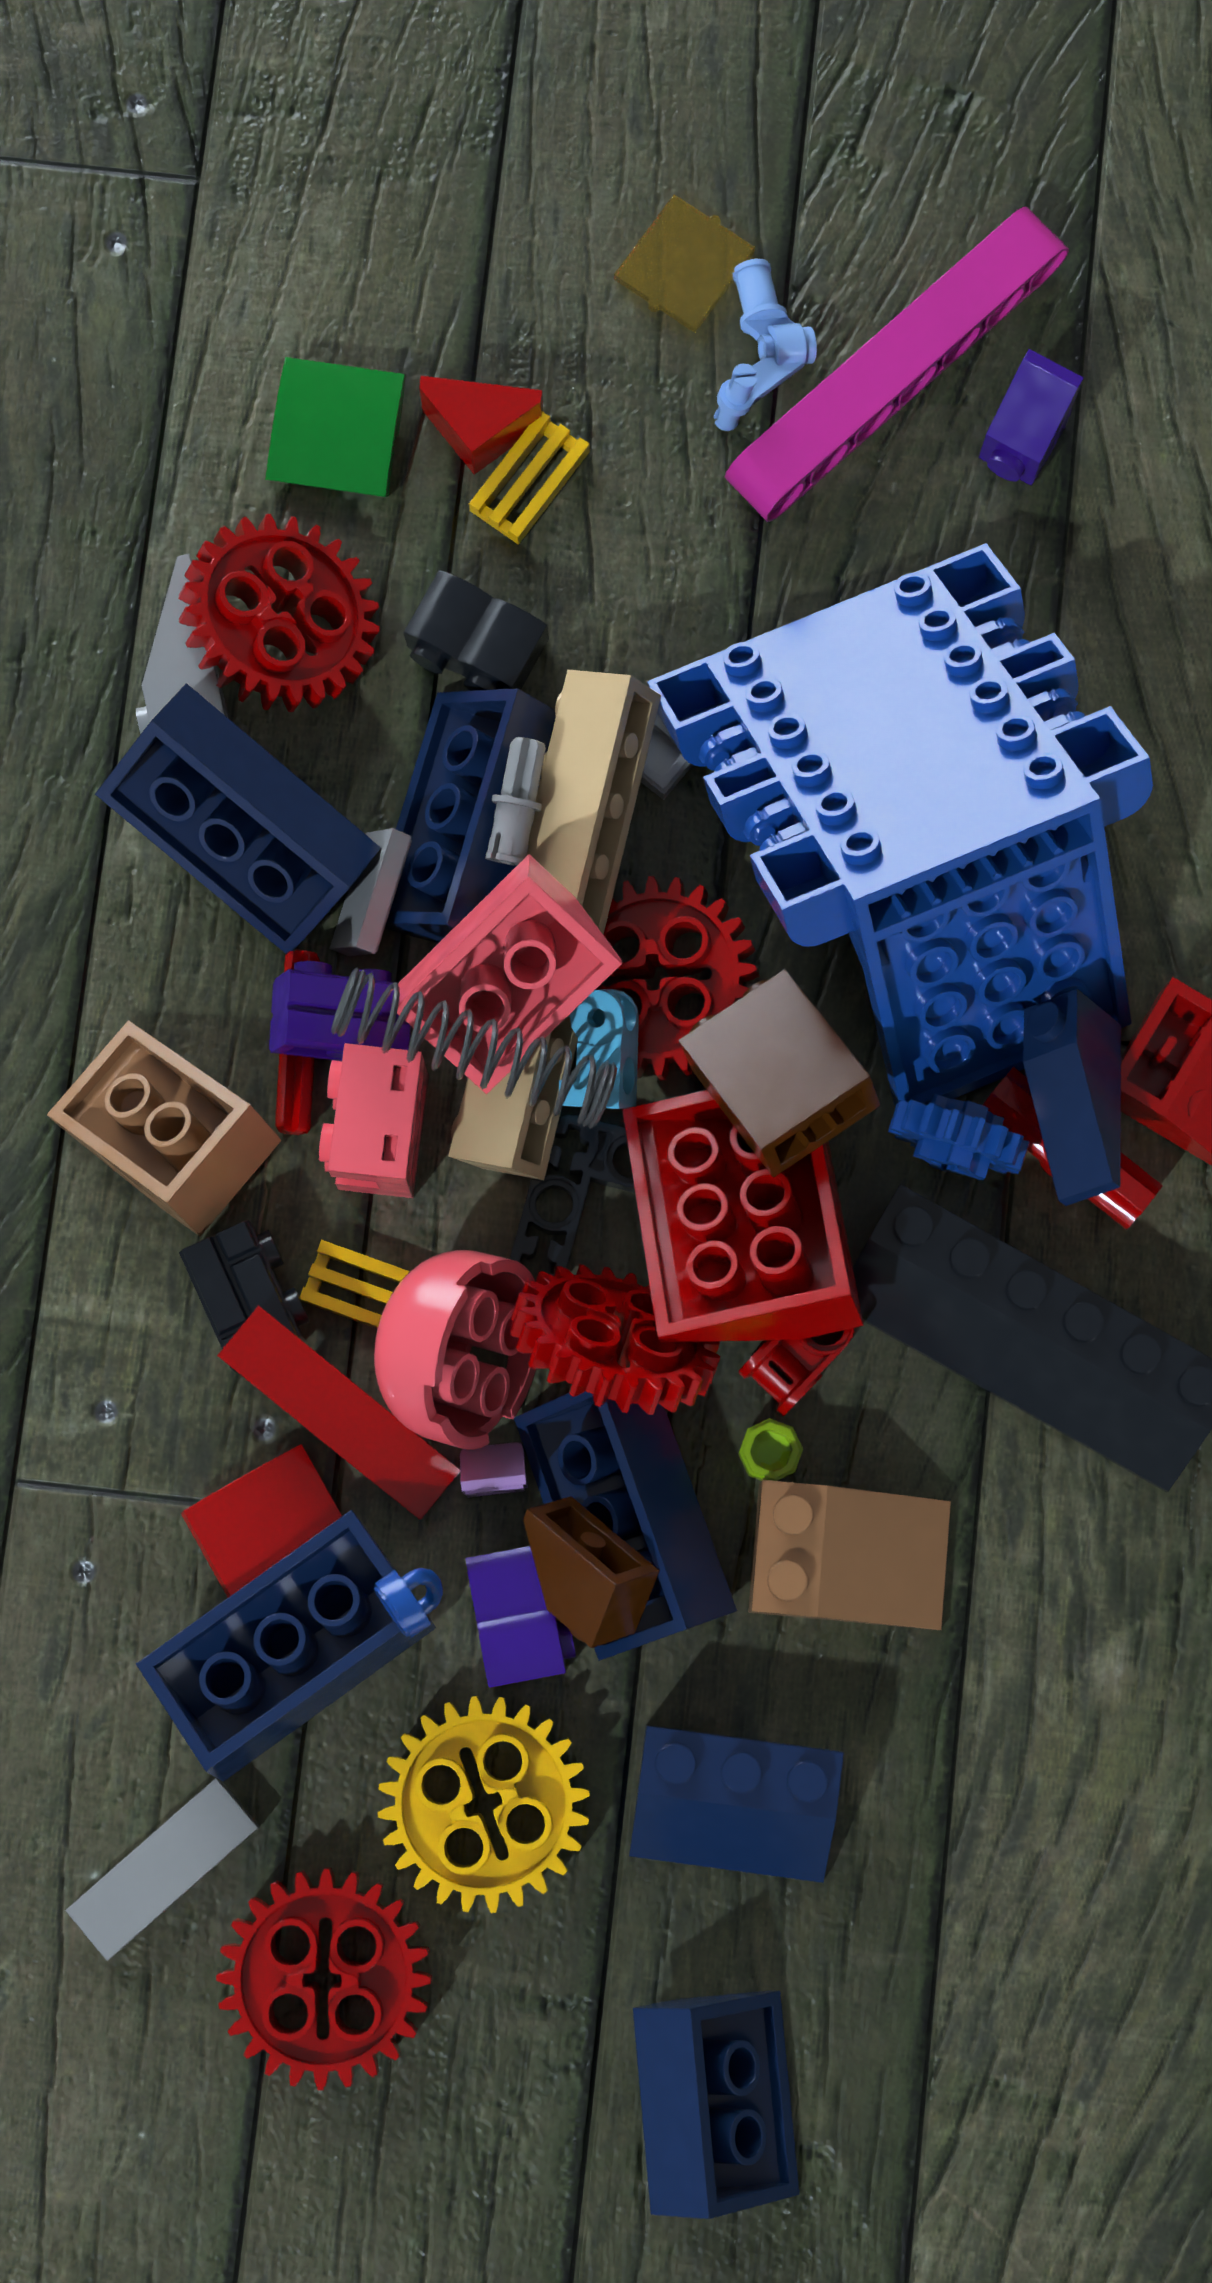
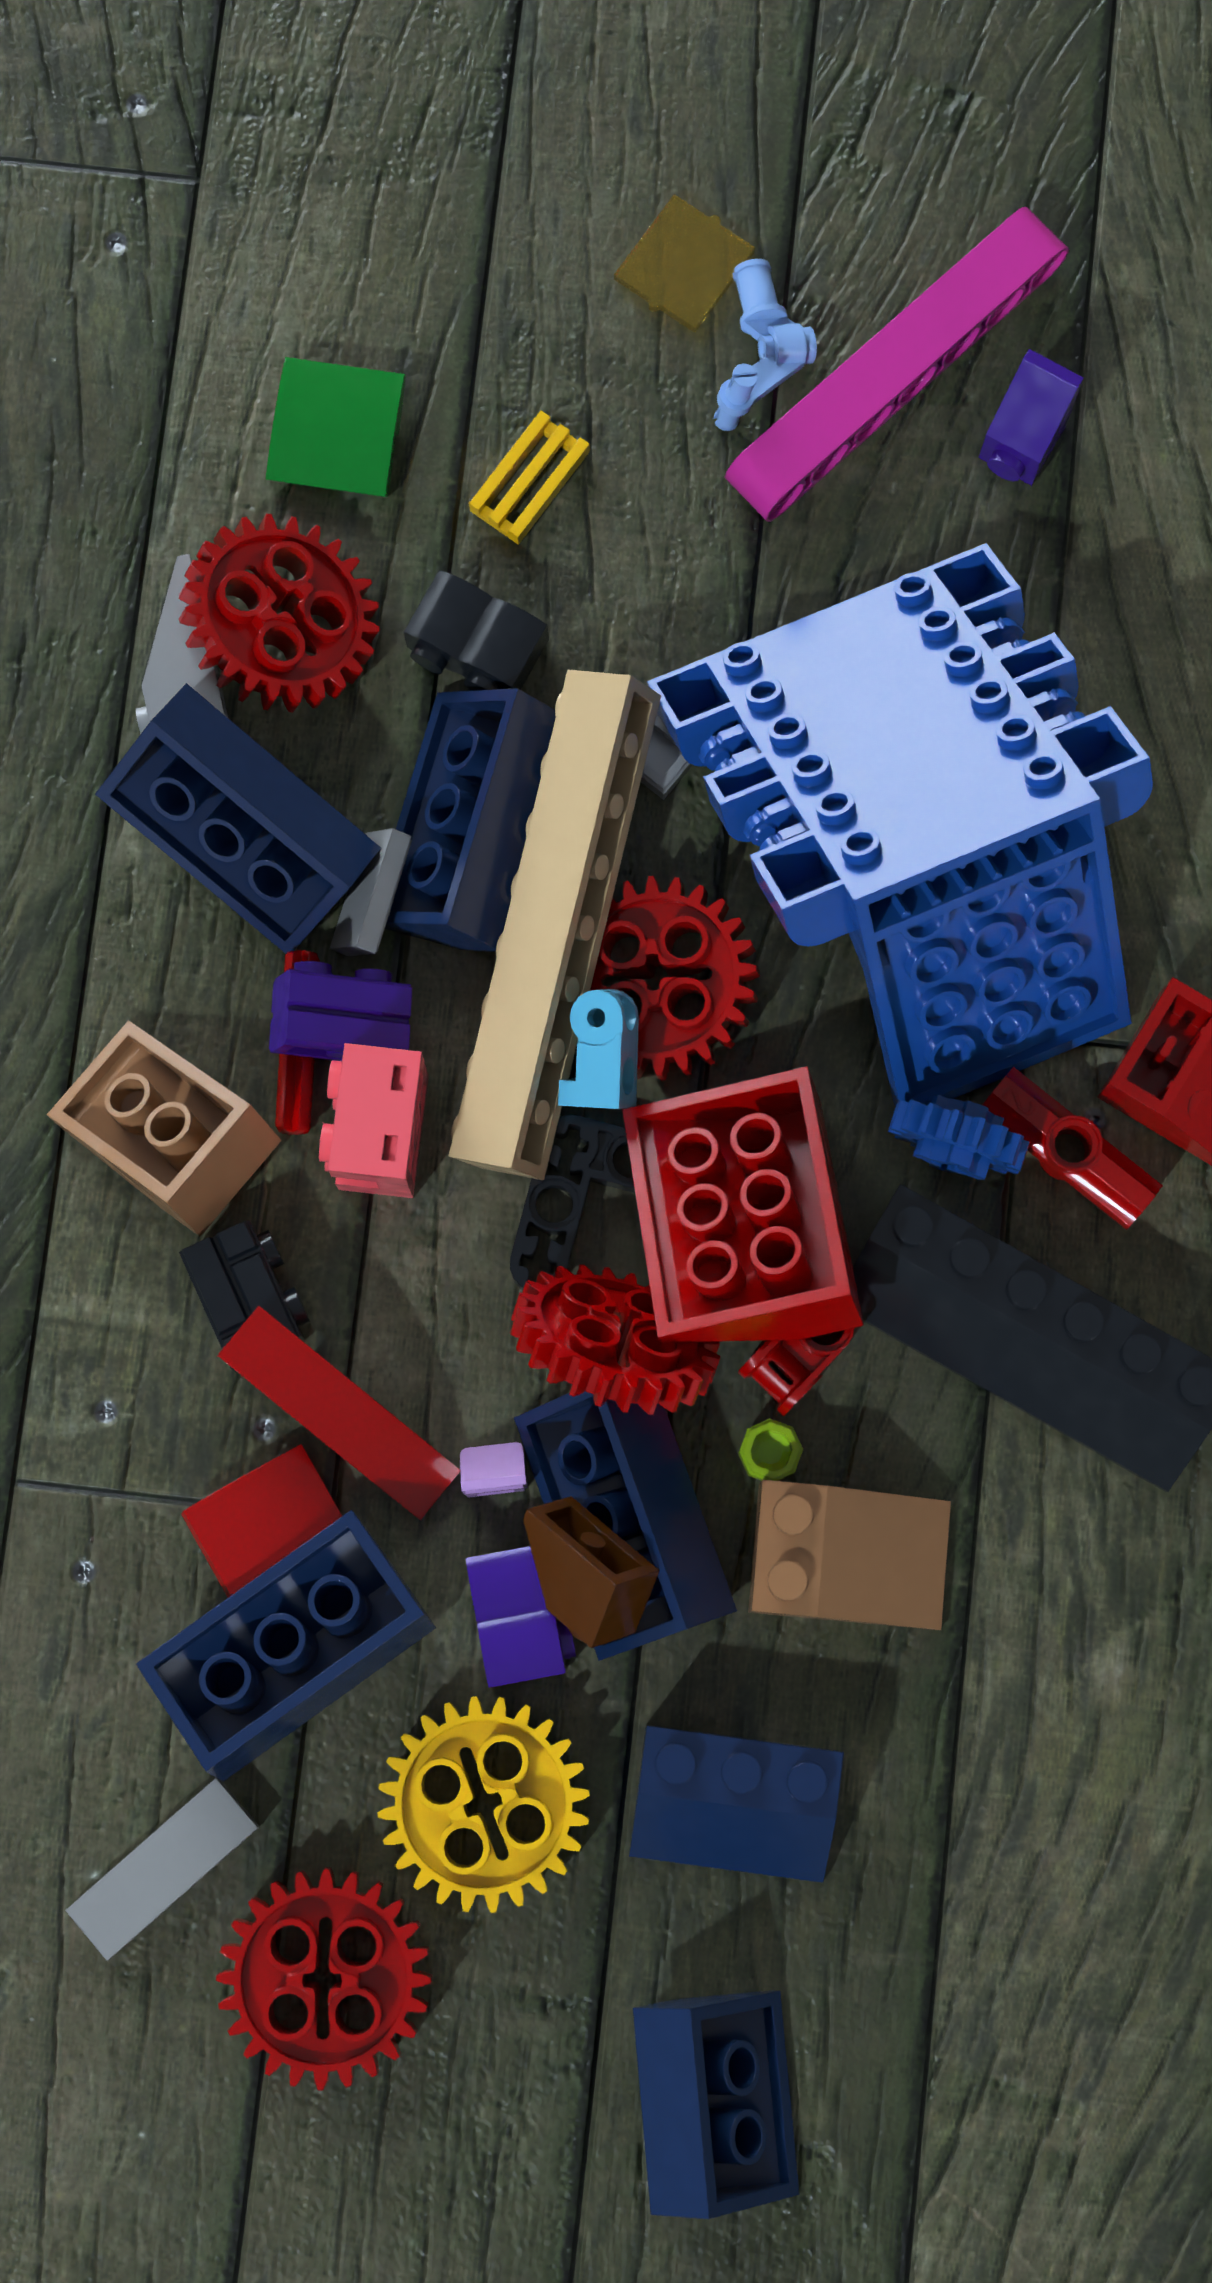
yellow tile [300,1239,410,1329] -> none
dark grey piece [331,967,617,1129] -> none
coral cylinder [374,1250,536,1450] -> none
blue tile [374,1568,443,1638] -> none
coral slope [397,854,622,1094] -> none
red slope [419,376,543,475] -> none
light grey axle [485,737,546,866] -> none
brick [678,969,880,1178] -> none
dark blue slope [1023,989,1121,1206] -> none

